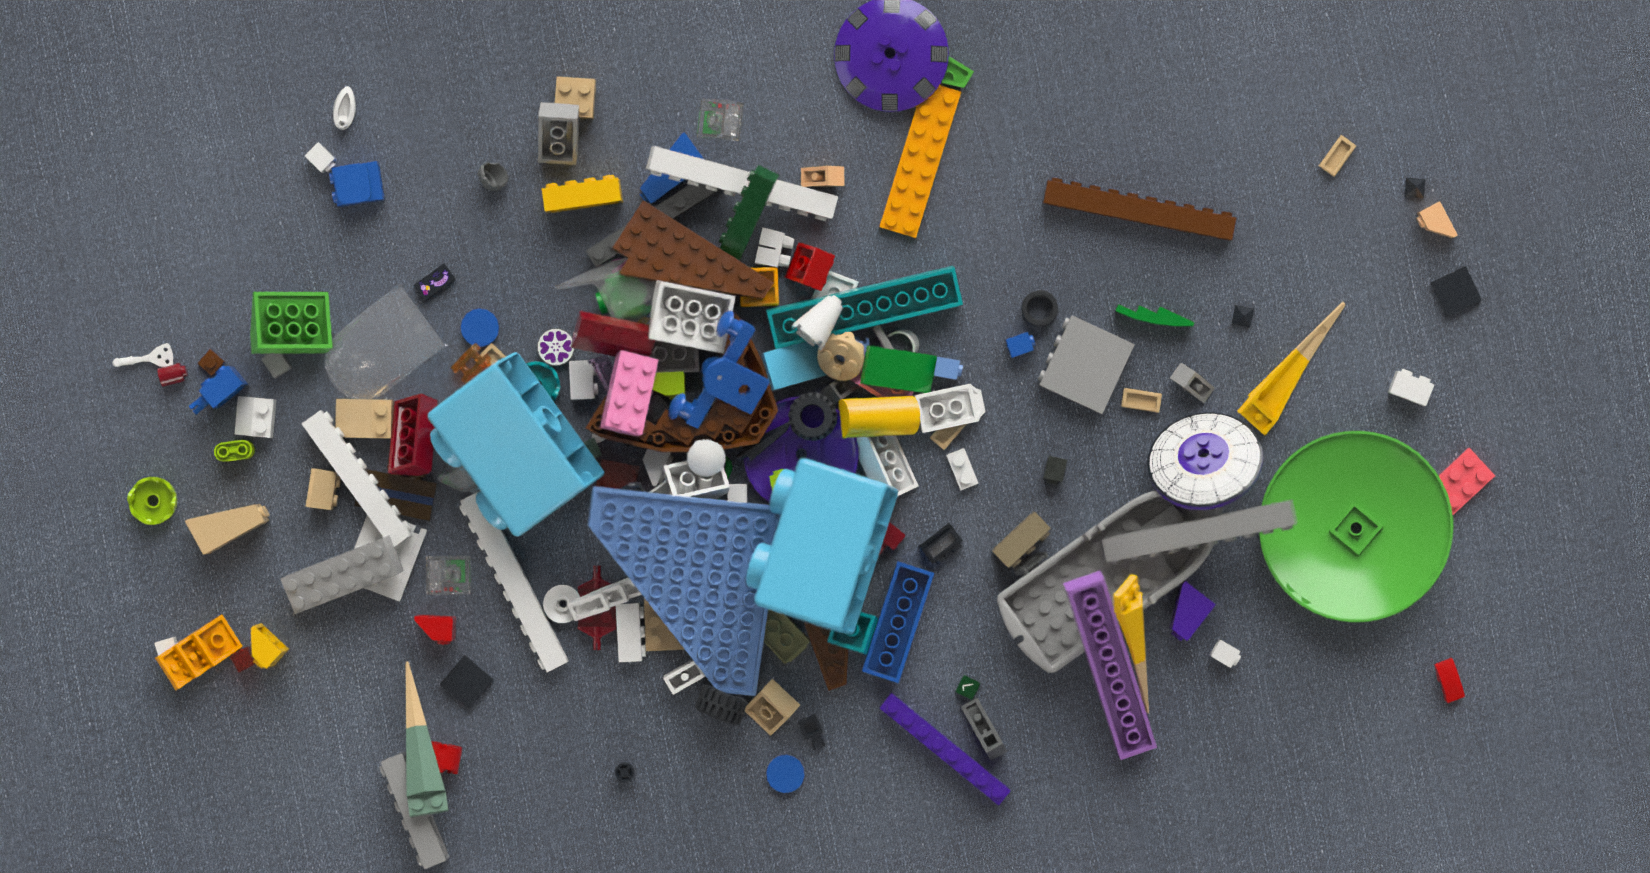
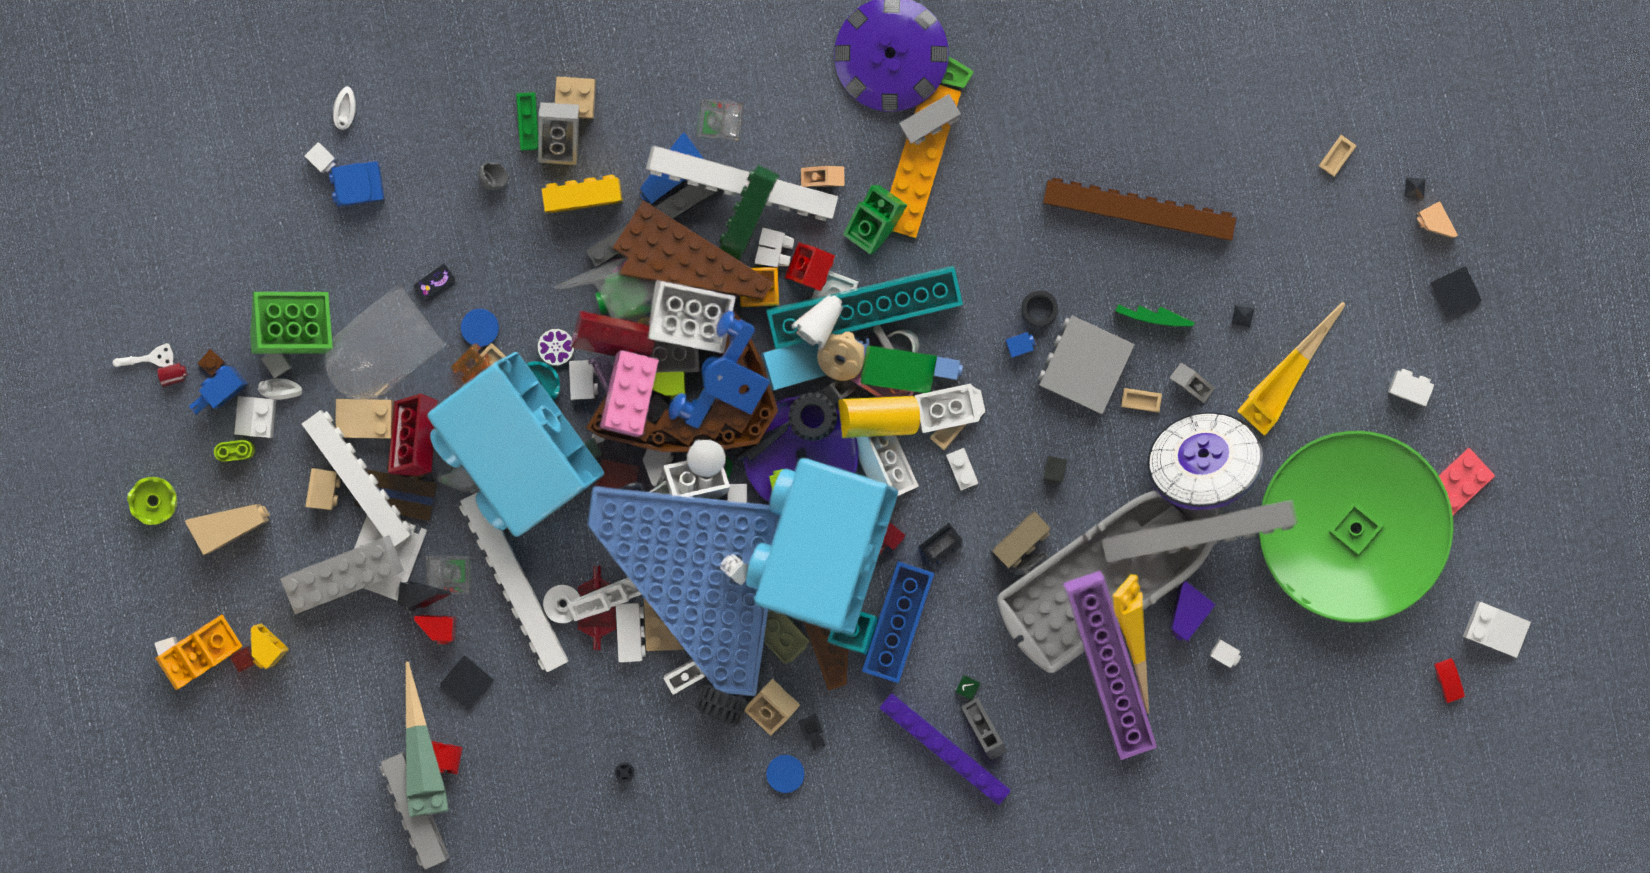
none -> white arm [258,378,302,400]
none -> black slope [397,582,451,611]
none -> green tile [516,92,538,151]
none -> white slope [720,554,748,586]
none -> green slope [843,185,907,255]
none -> light grey brick [899,94,961,145]
none -> white slope [1463,601,1531,658]

